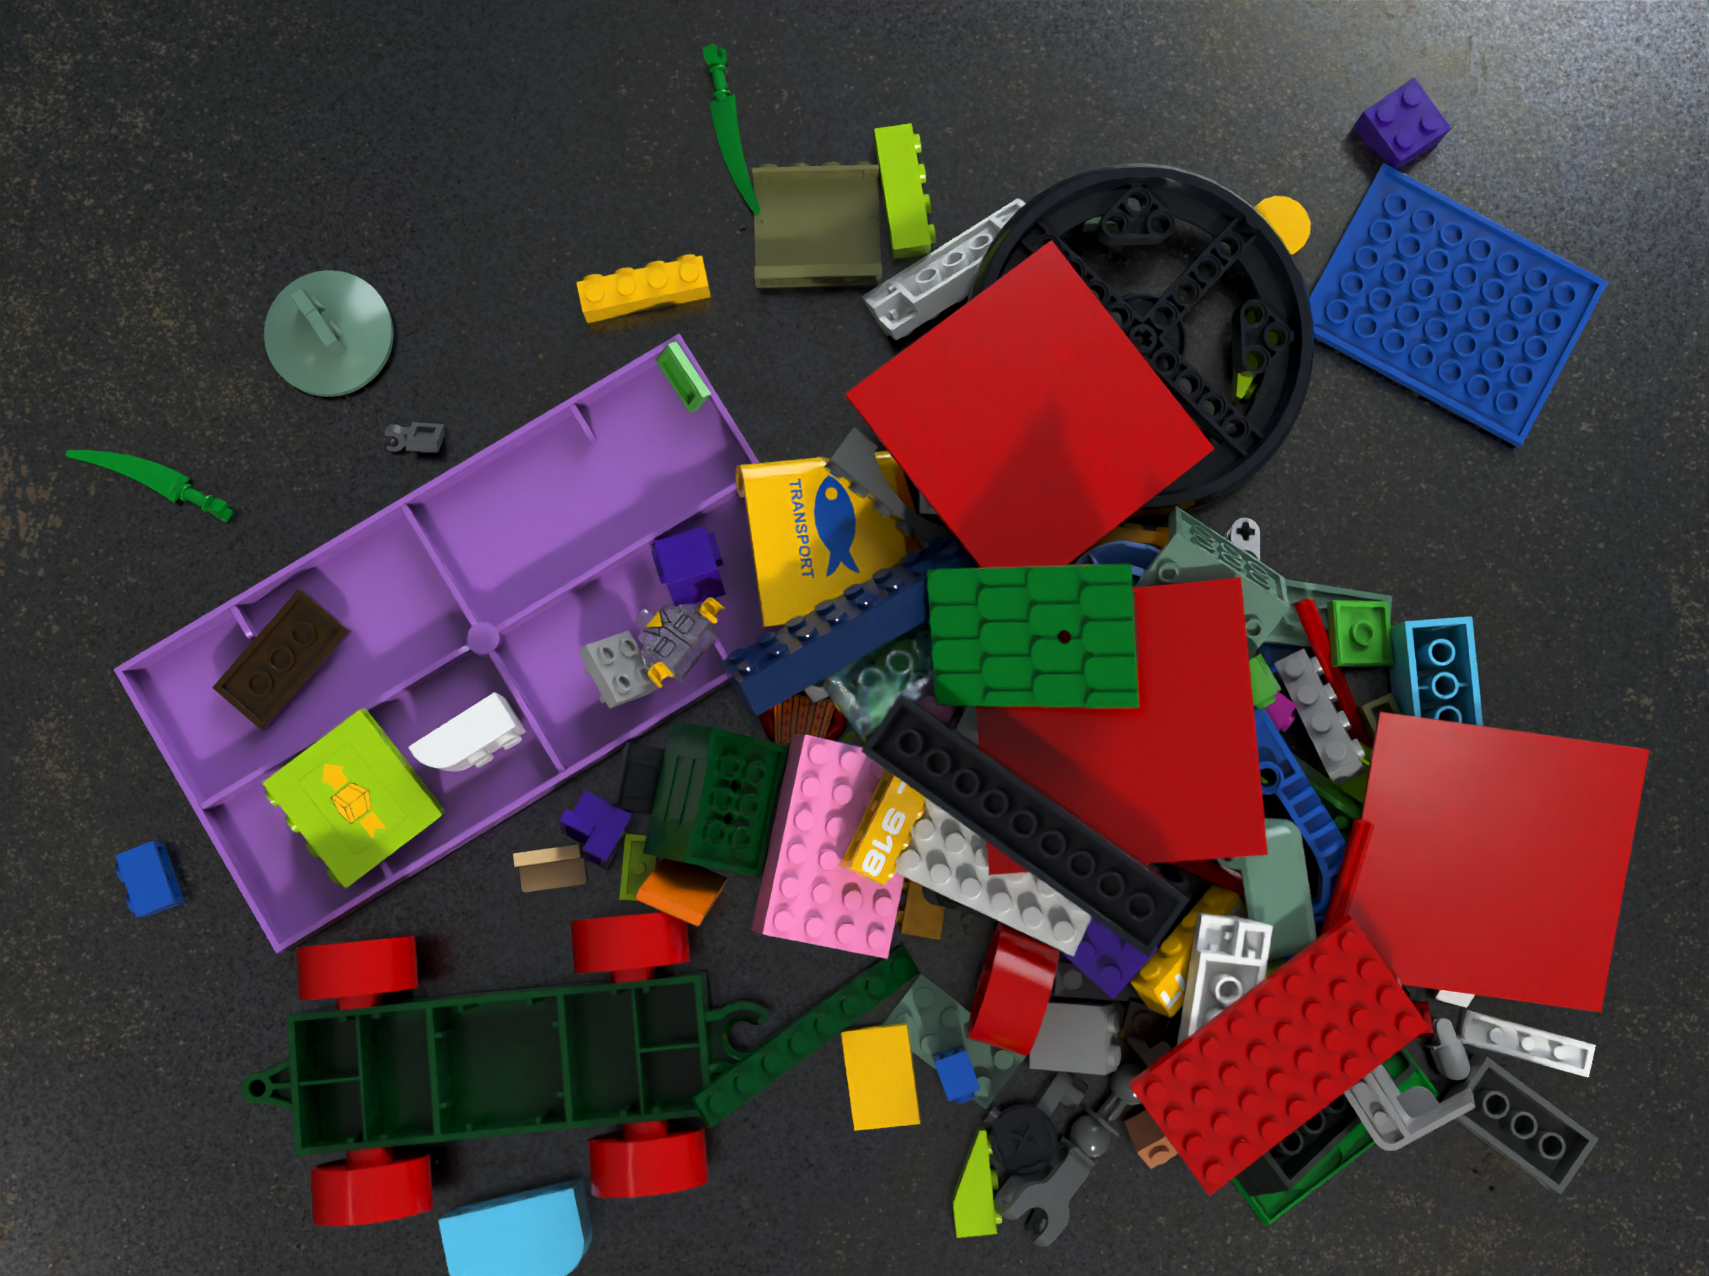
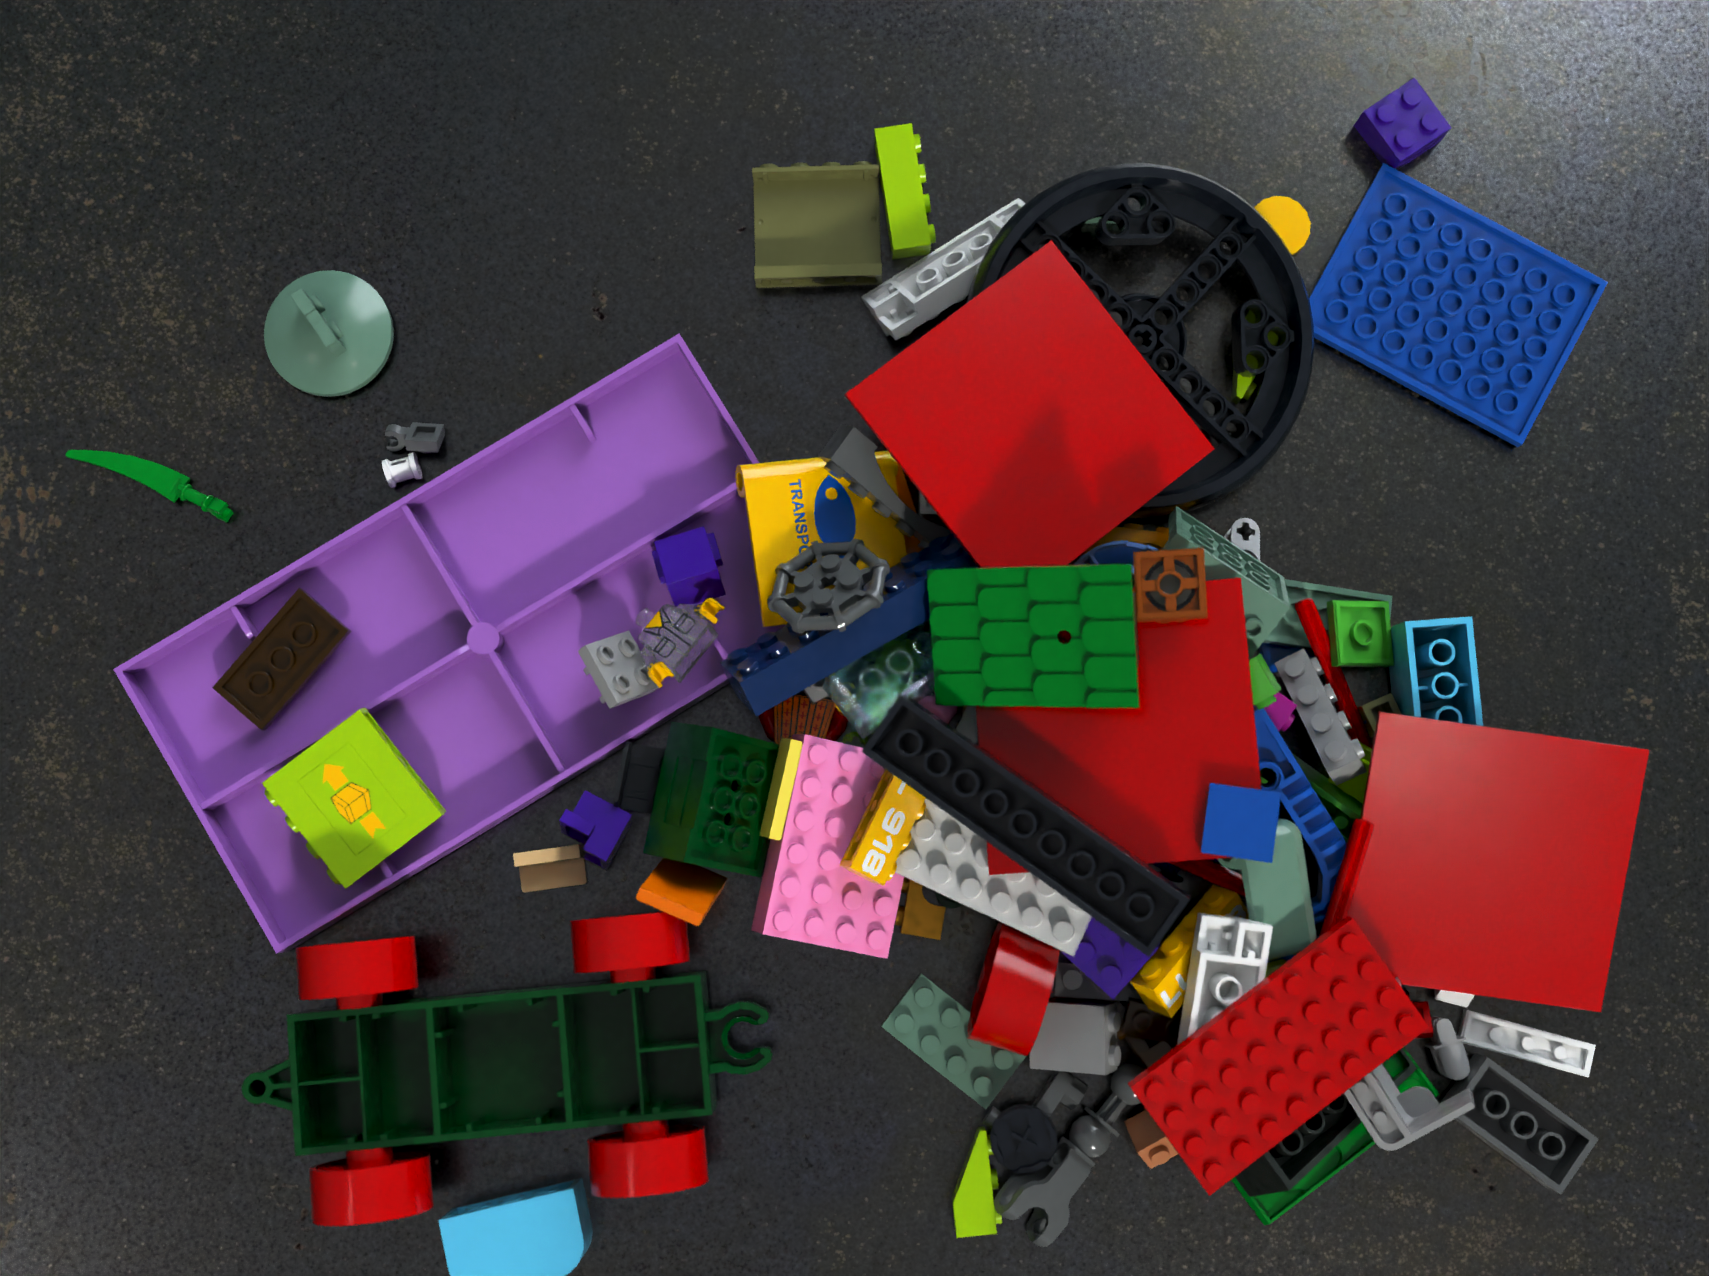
blue brick [115,841,185,917] -> none
white brick [408,692,527,772] -> none
yellow brick [576,254,711,323] -> none
lime plate [619,834,658,901] -> none
bright green tile [656,341,711,413] -> none
dark green plate [689,945,920,1128] -> none
green sword [702,44,761,214] -> none
yellow tile [841,1022,921,1131] -> none
blue brick [931,1045,981,1104] -> none
none -> white bush [382,452,423,488]
none -> light yellow tile [759,737,803,841]
none -> dark grey plate [767,538,890,634]
none -> dark orange piece [1133,547,1208,623]
none -> blue tile [1201,783,1281,863]

